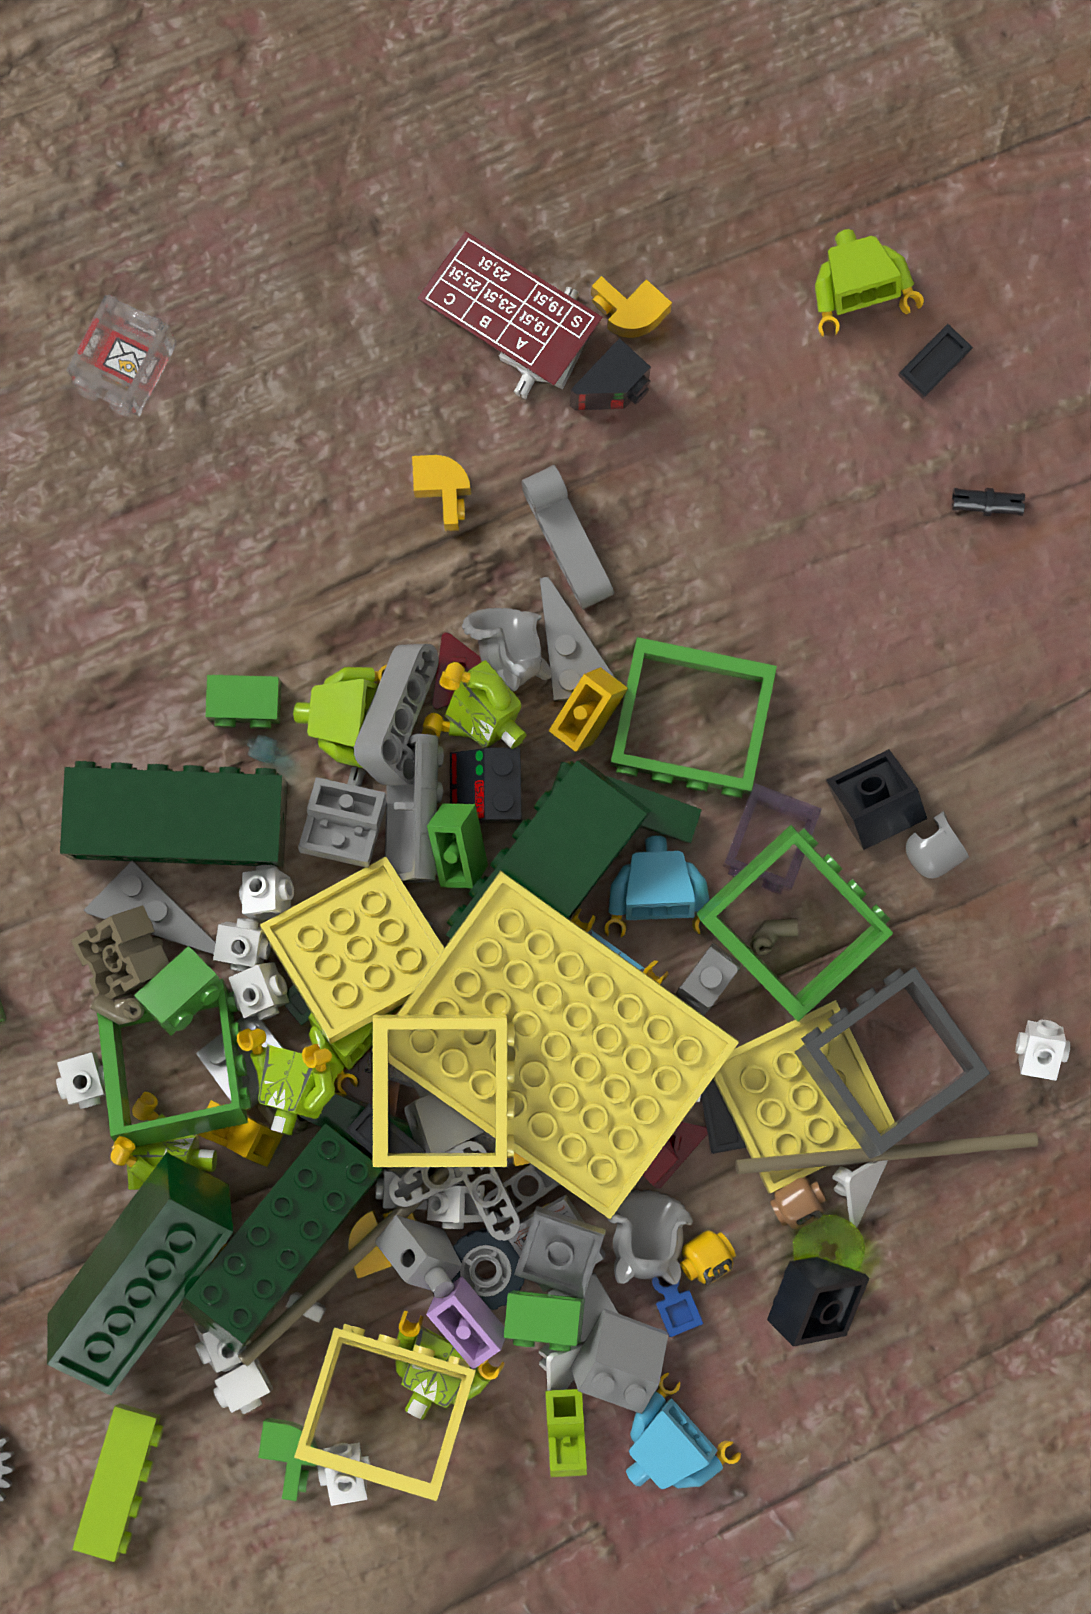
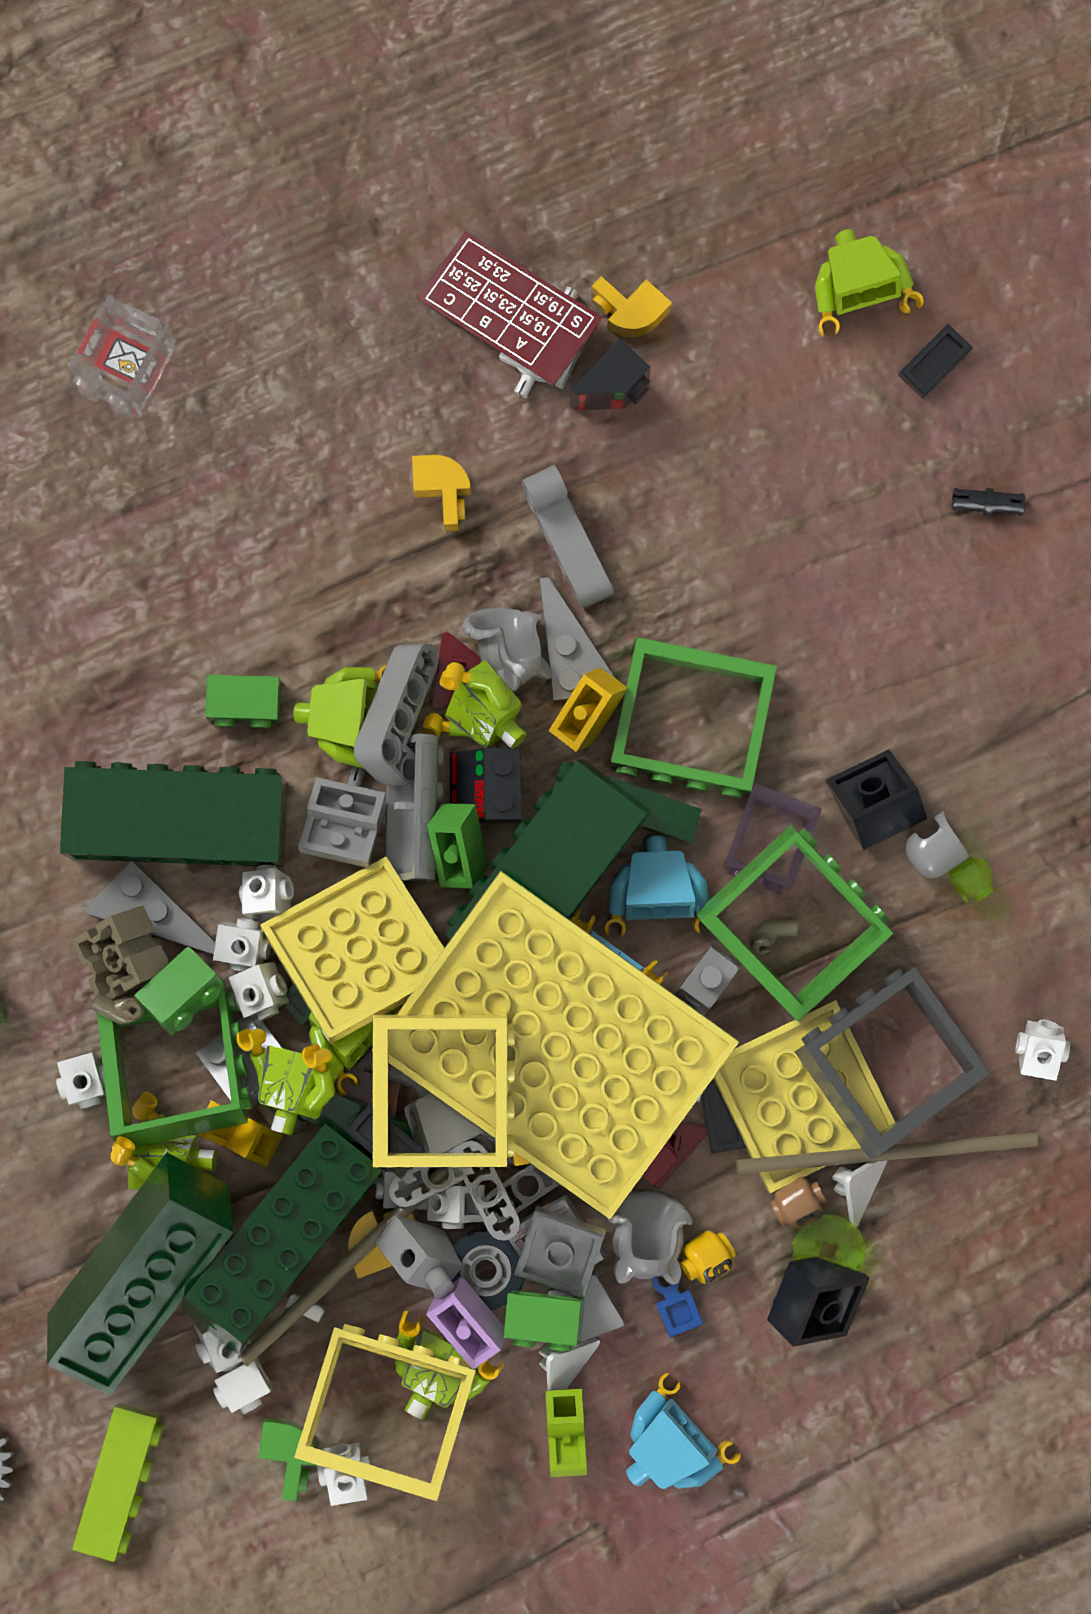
clear light blue plate [247,735,282,764] -> none
light grey slope [570,1309,668,1414] -> none
none -> clear neon green plate [947,856,995,903]

